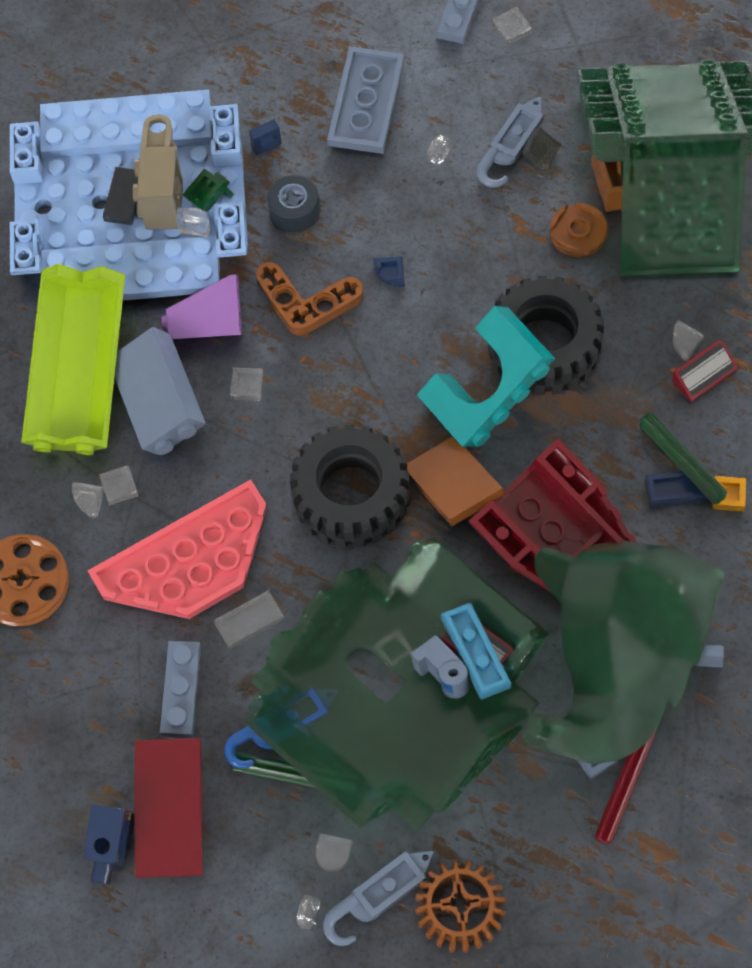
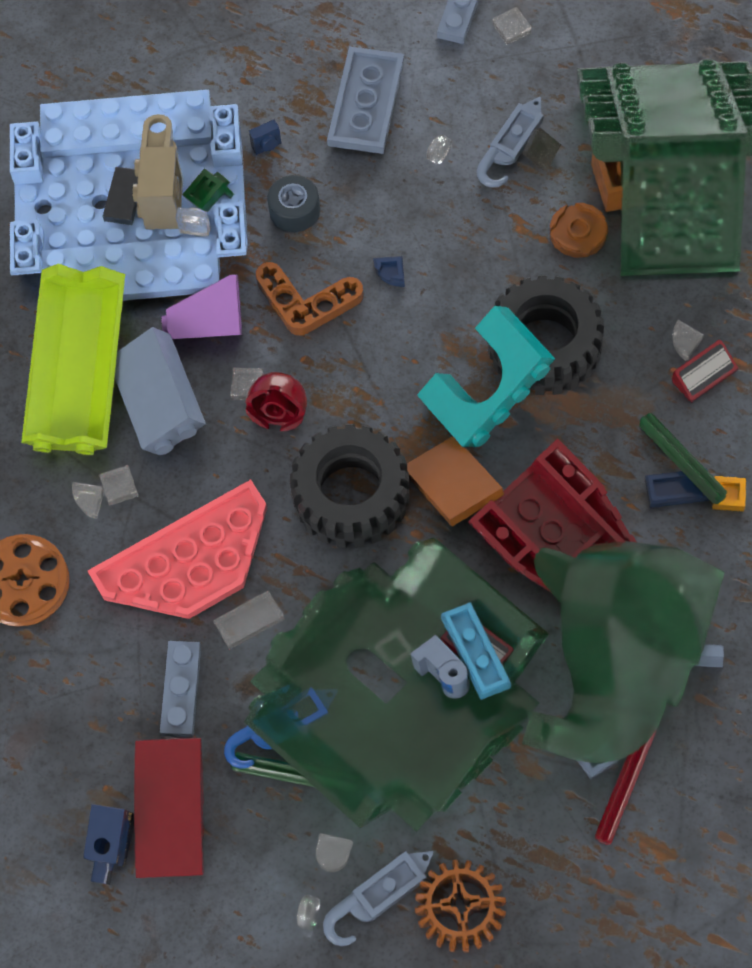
none -> dark red cylinder [245,372,307,431]

